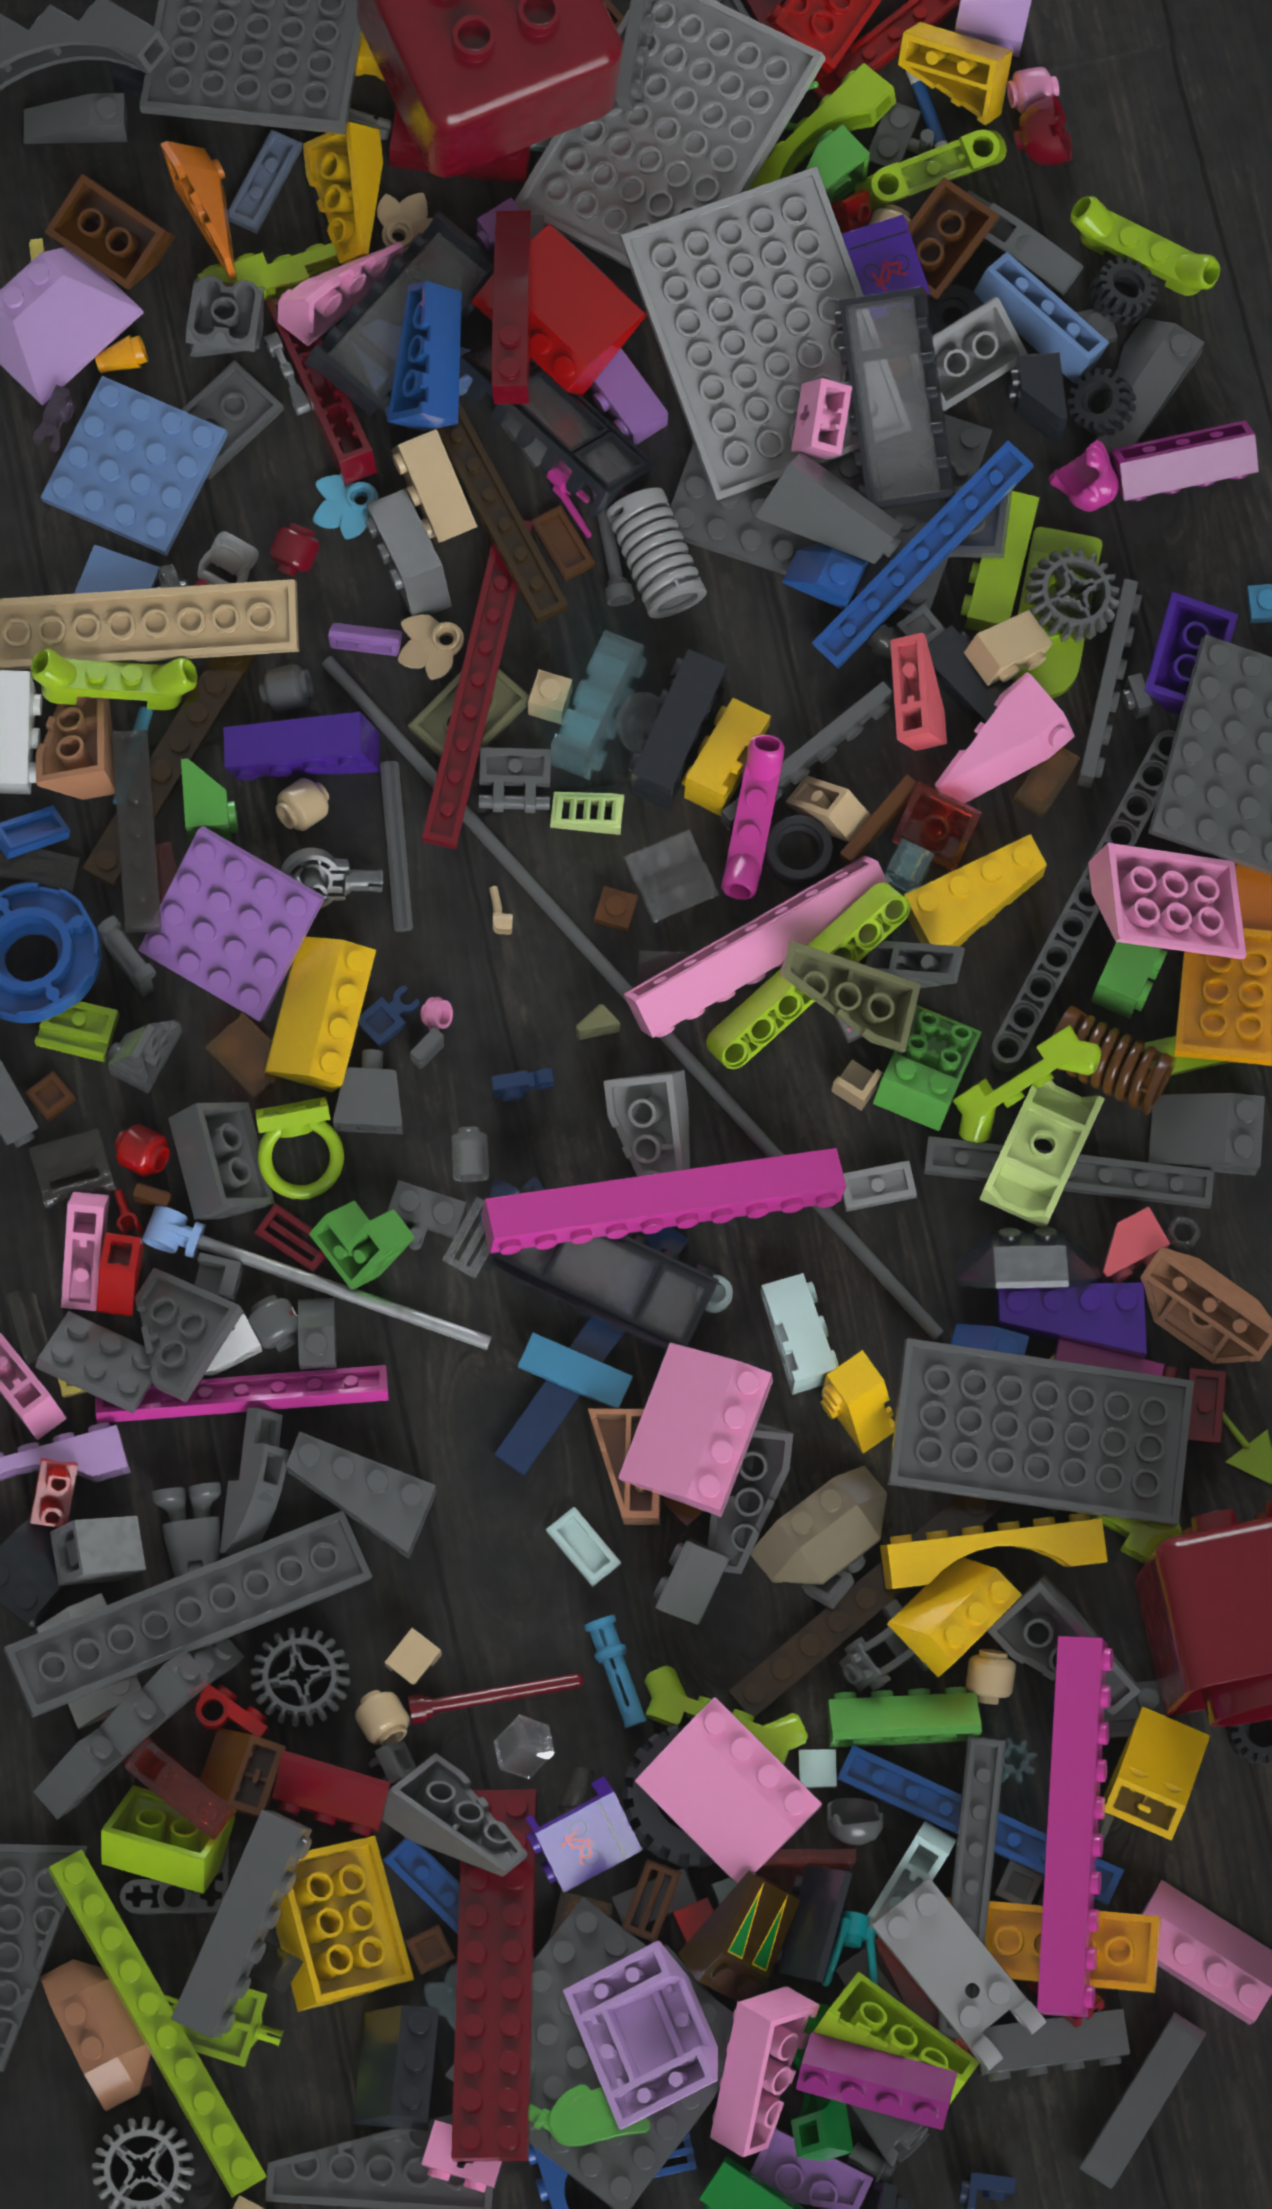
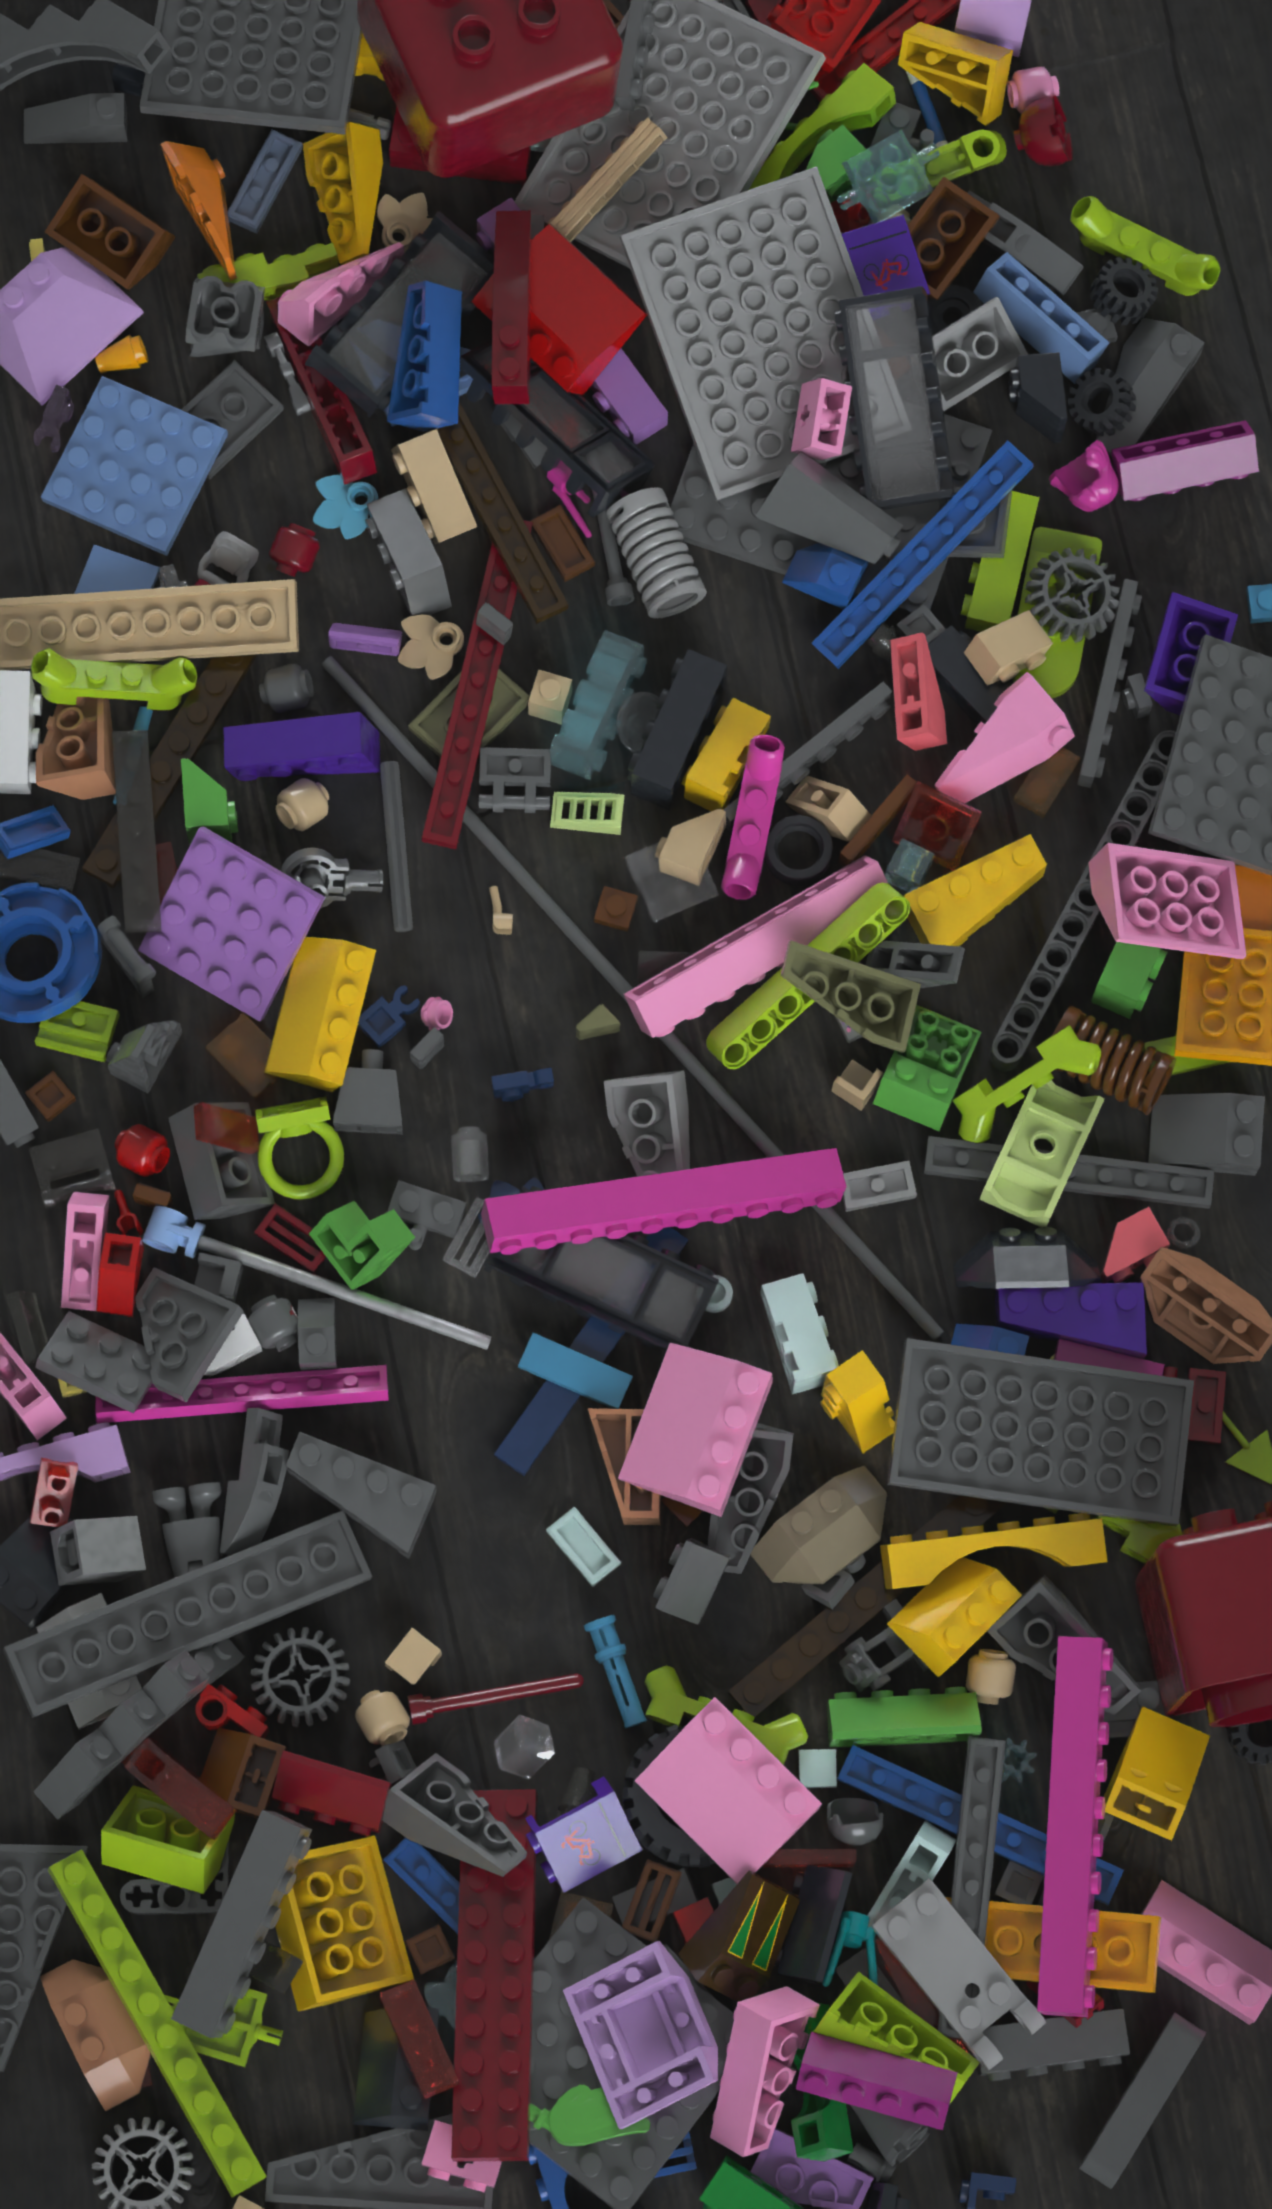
none -> clear red tile [194,1102,259,1155]
none -> clear red plate [379,1980,459,2099]
none -> dark grey tile [476,603,513,645]
none -> tan piece [546,117,668,242]
none -> tan slope [655,809,726,886]
none -> clear light blue plate [837,129,940,224]

